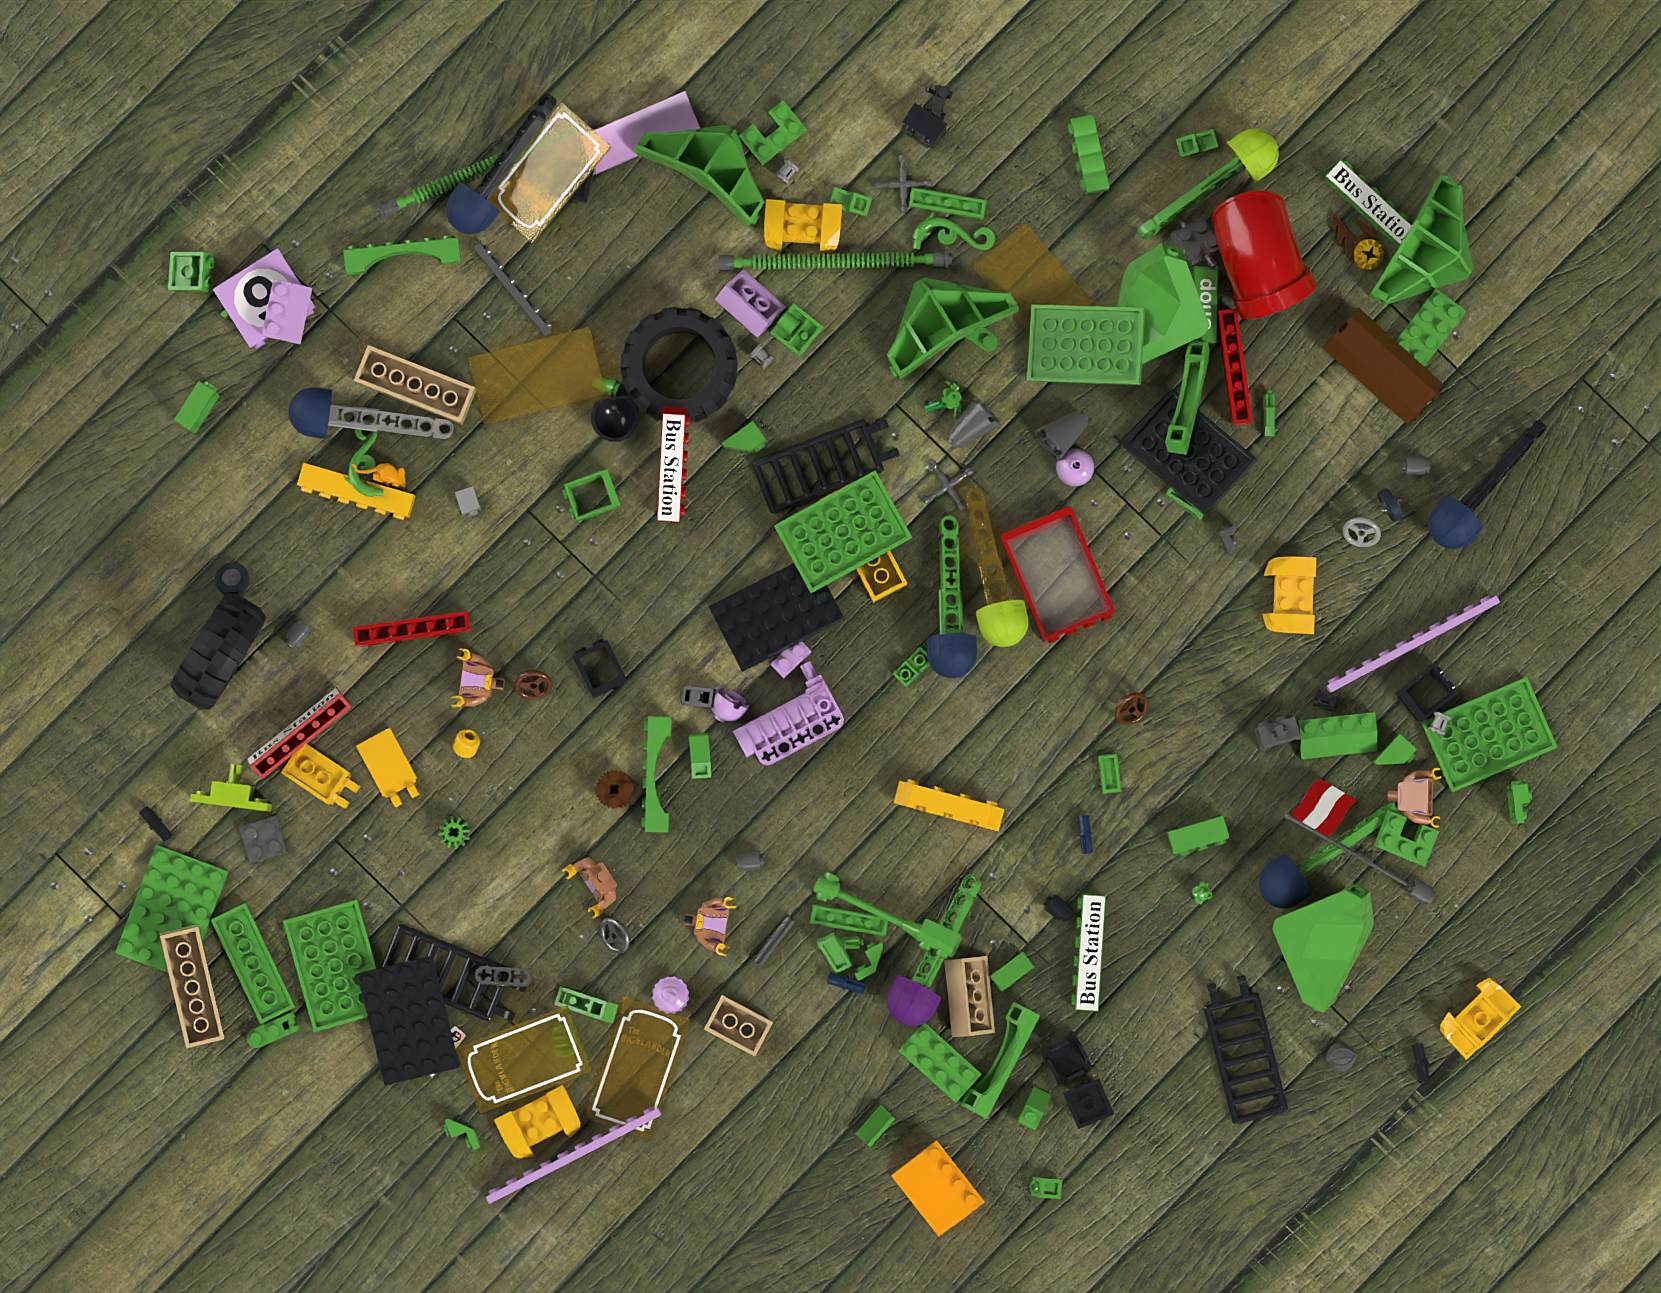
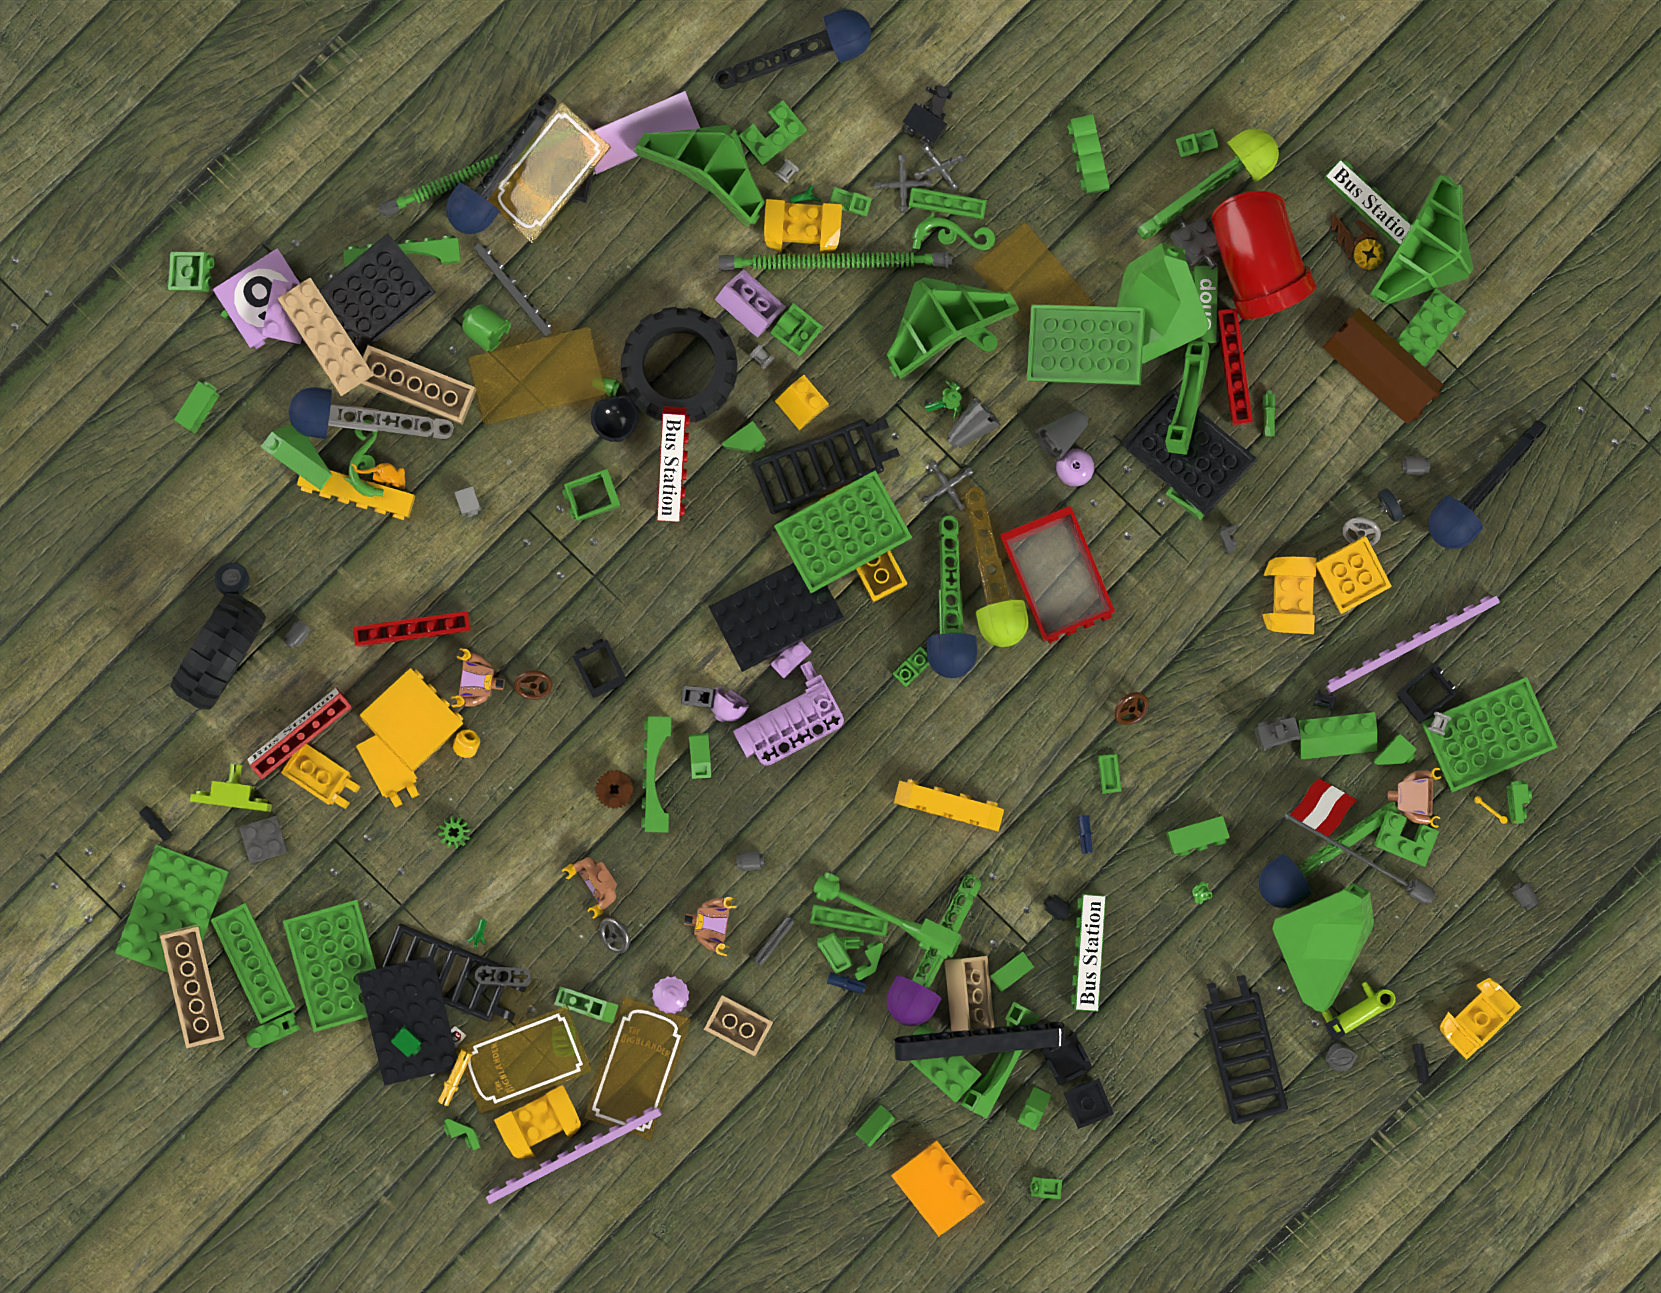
none -> bright green wedge [261,424,332,490]
none -> tan brick [277,278,374,396]
none -> black plate [319,233,436,355]
none -> yellow brick [360,668,463,773]
none -> green brick [391,1025,422,1057]
none -> yellow pin [437,1049,473,1106]
none -> bright green cylinder [462,305,511,352]
none -> green bar [468,919,487,948]
none -> piece [715,9,871,89]
none -> yellow slope [775,375,829,431]
none -> green bar [790,185,821,203]
none -> black beam [894,1022,1066,1061]
none -> dark grey piece [915,143,966,190]
none -> yellow plate [1315,536,1392,614]
none -> lime piece [1322,981,1396,1041]
none -> yellow hinge [1474,796,1508,824]
none -> dark grey brick [1512,881,1539,911]

